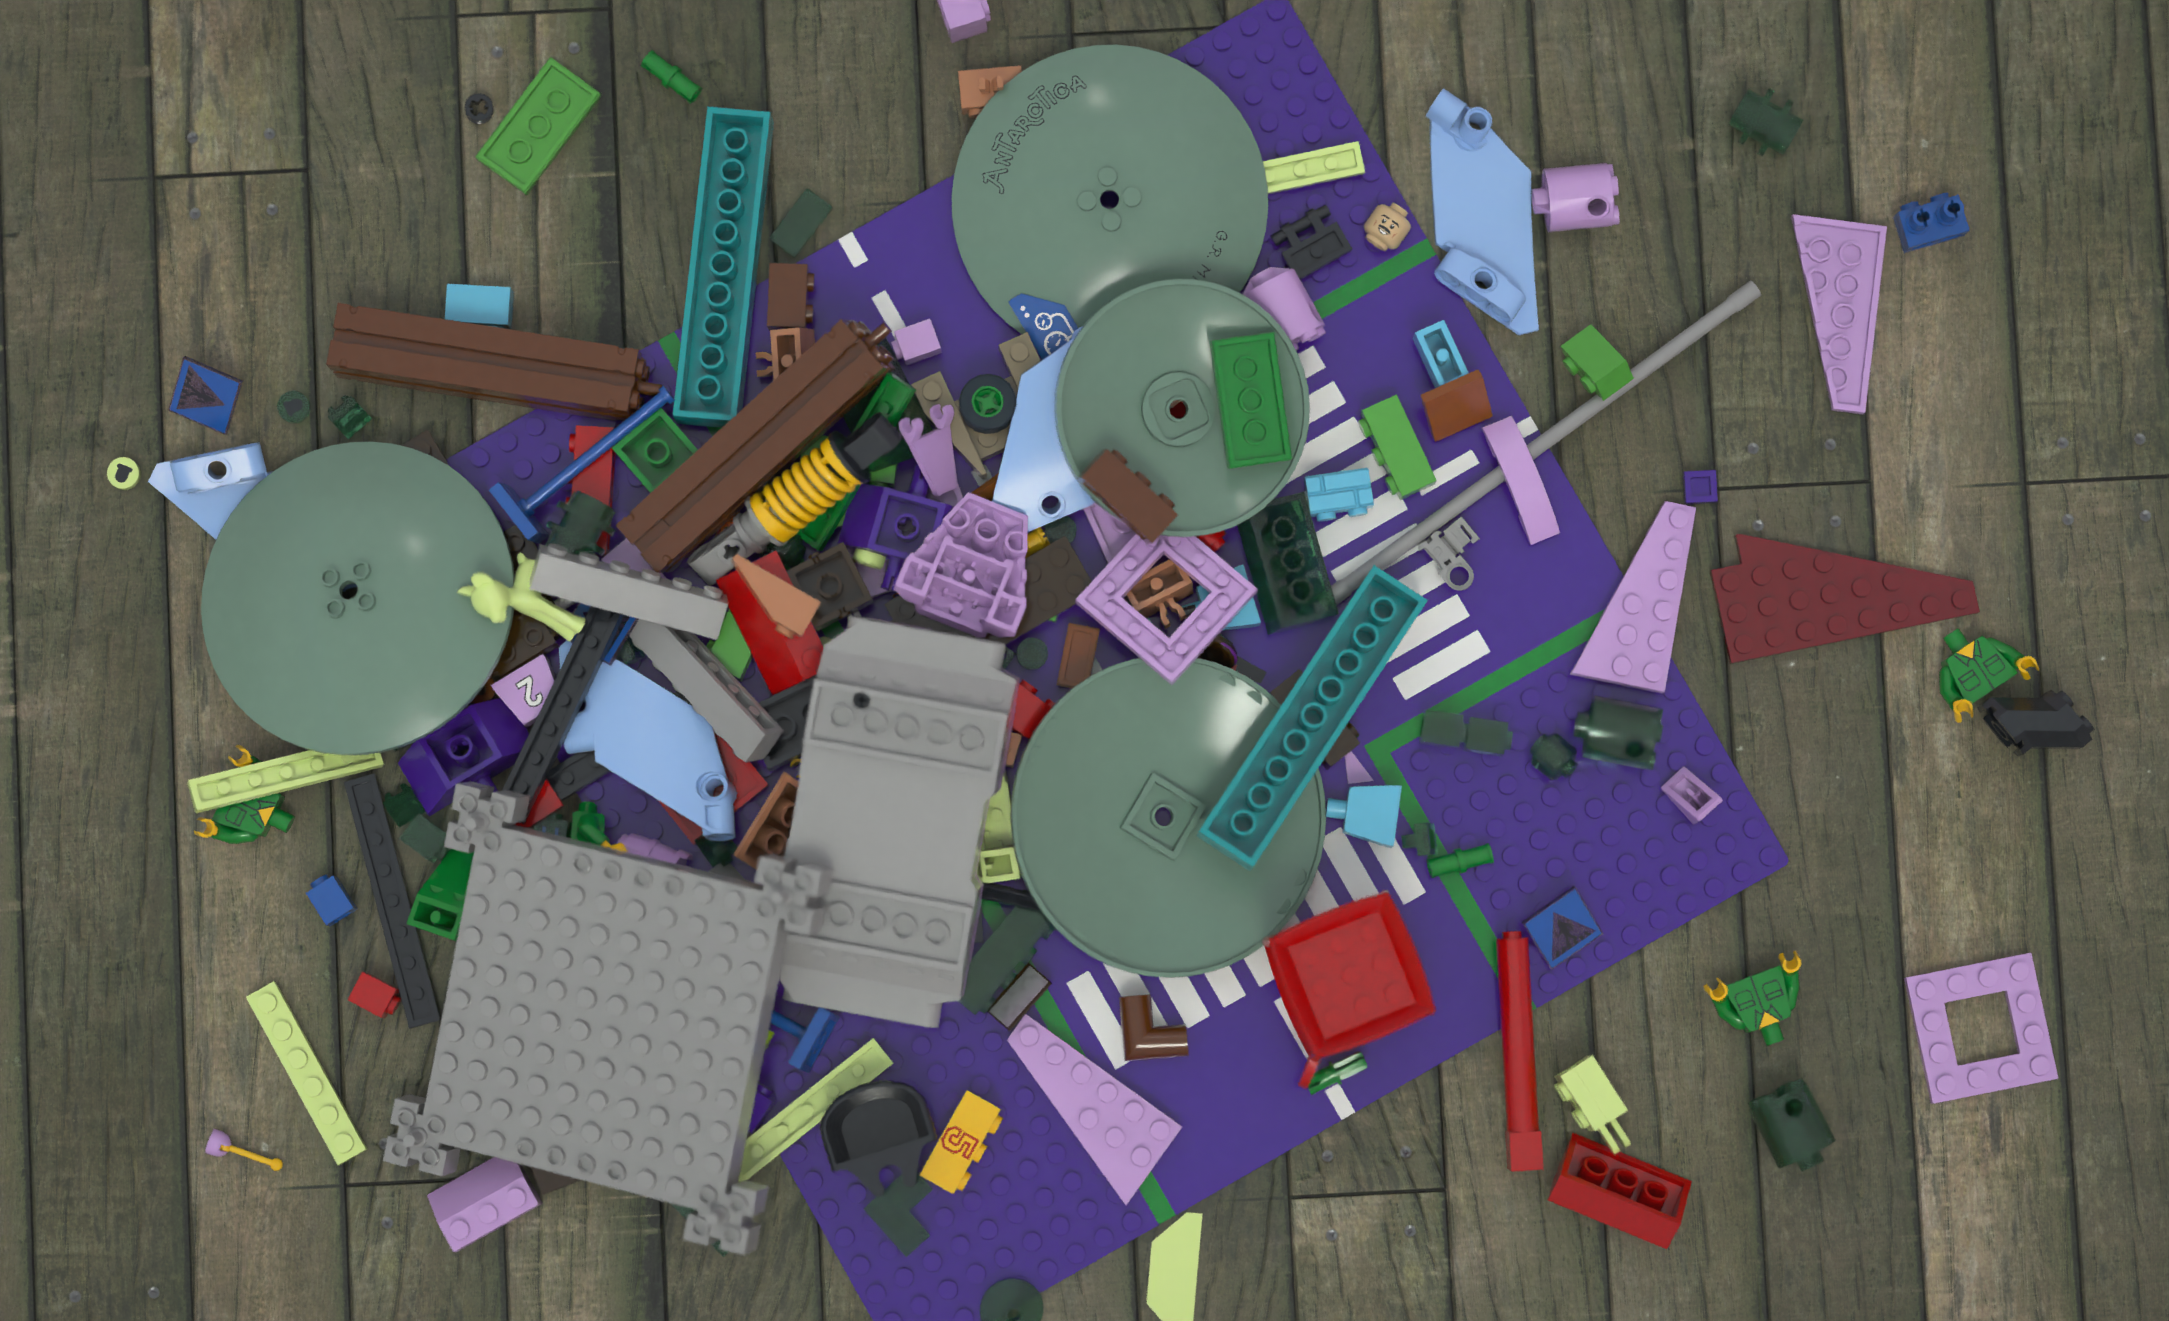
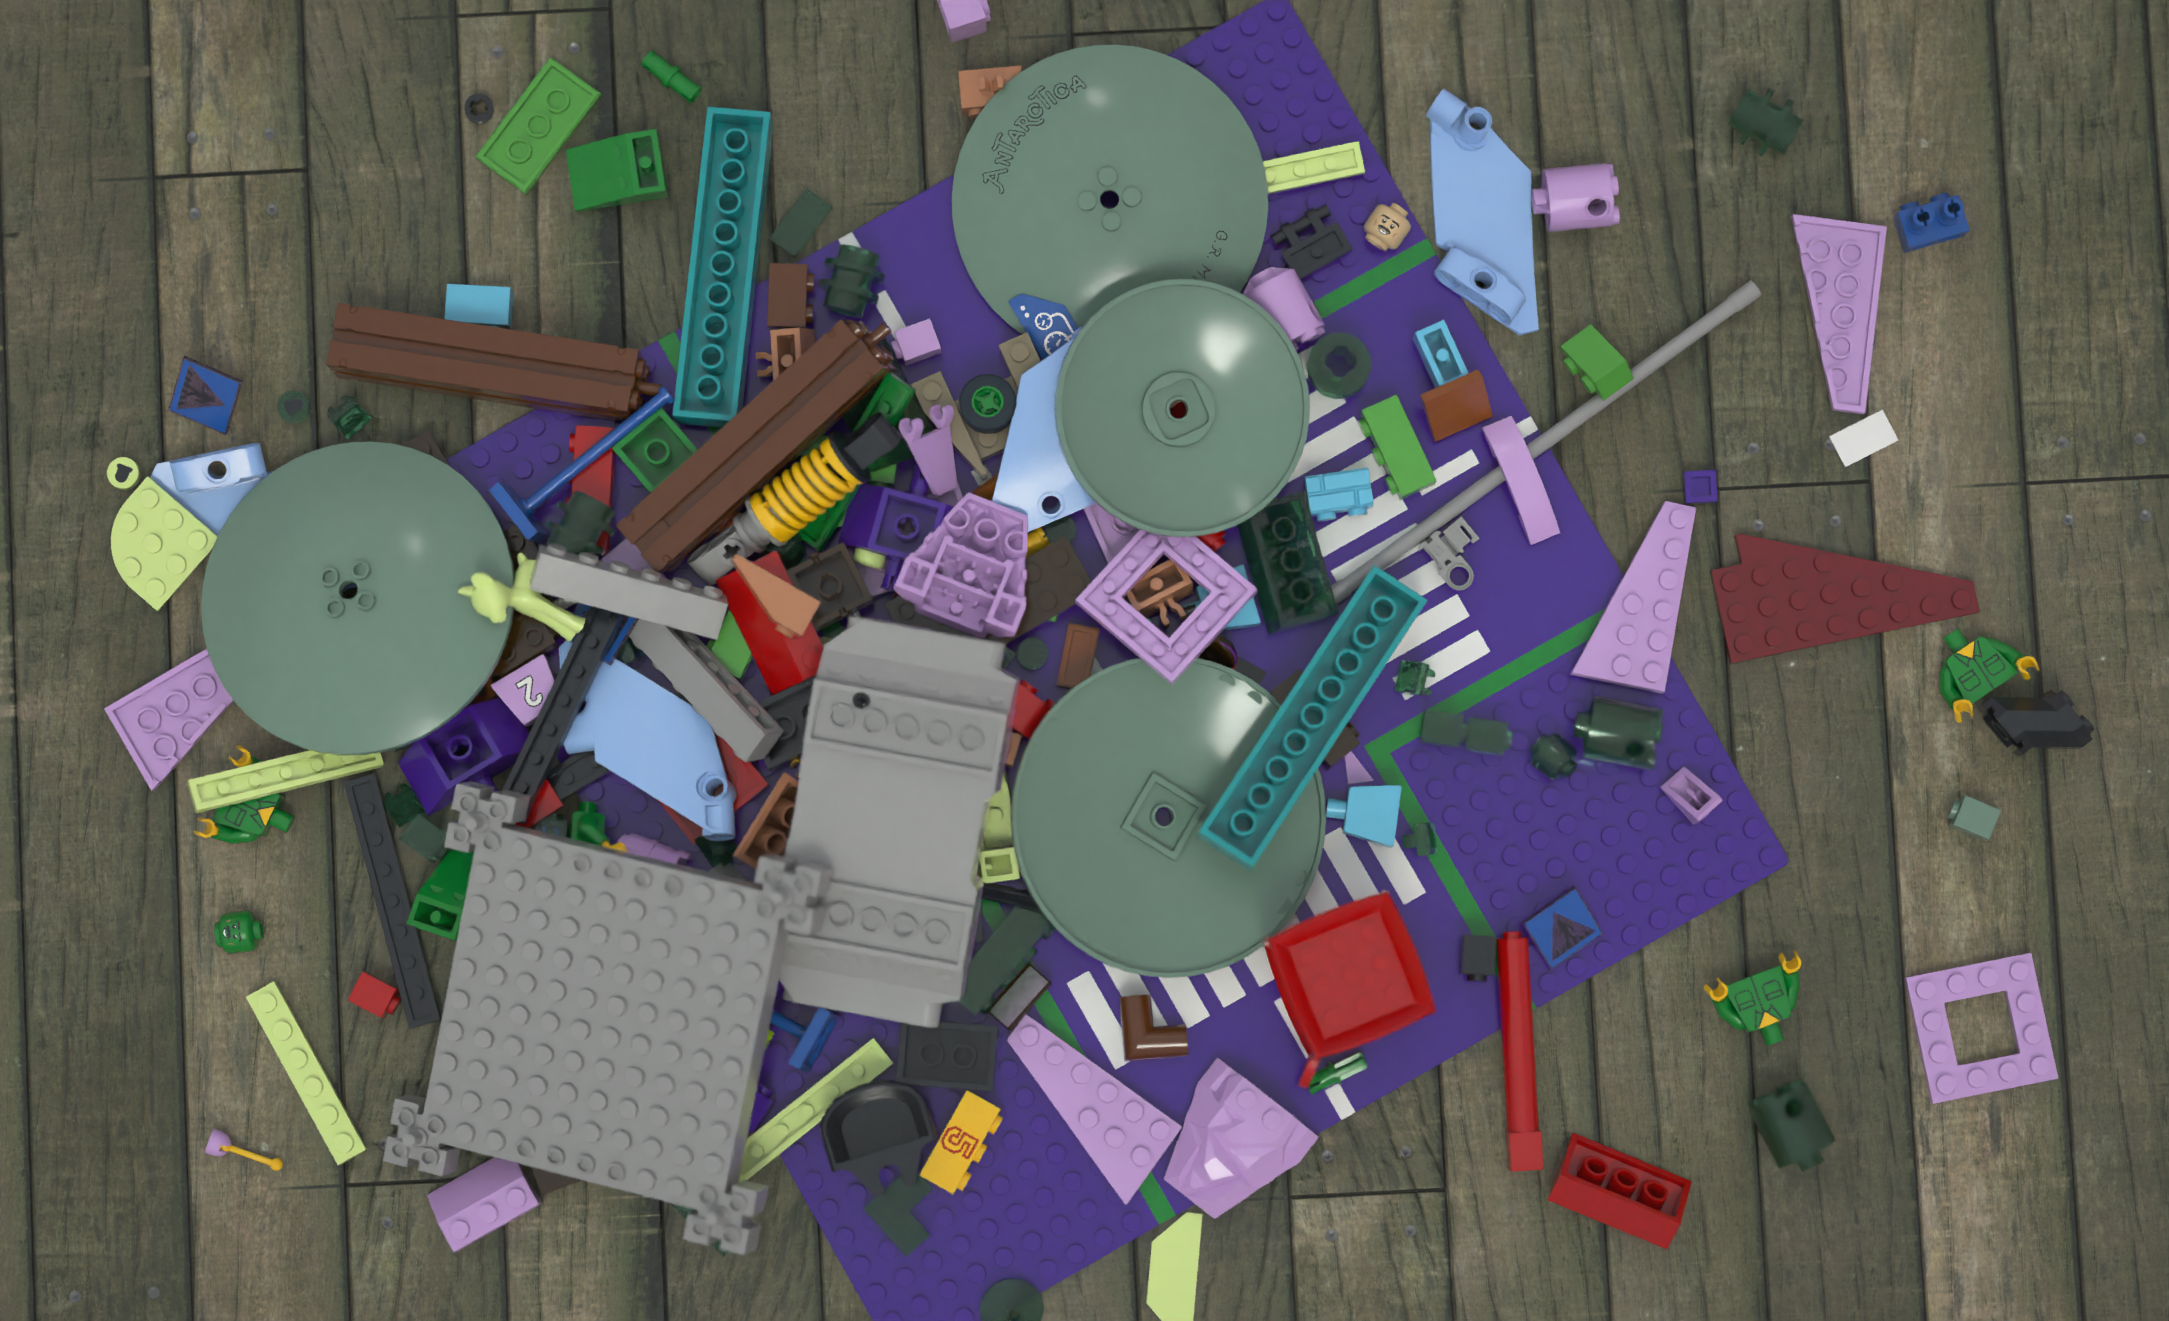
blue brick [306,874,358,926] -> none
reddish brown brick [1076,449,1178,544] -> none
green tile [1209,332,1292,469] -> none
green pin [1426,843,1494,878] -> none
yellowish green brick [1553,1055,1631,1155] -> none
none -> lavender wing [104,649,234,792]
none -> yellowish green plate [111,476,218,611]
none -> green head [214,910,264,954]
none -> green slope [566,129,669,212]
none -> piece [817,244,885,318]
none -> black brick [896,1022,999,1091]
none -> lavender wedge [1164,1058,1319,1219]
none -> clear green piece [1306,332,1371,400]
none -> clear green tile [1394,660,1436,696]
none -> black brick [1460,935,1496,982]
none -> white sticker [1829,410,1898,467]
none -> sand green brick [1947,795,2001,841]

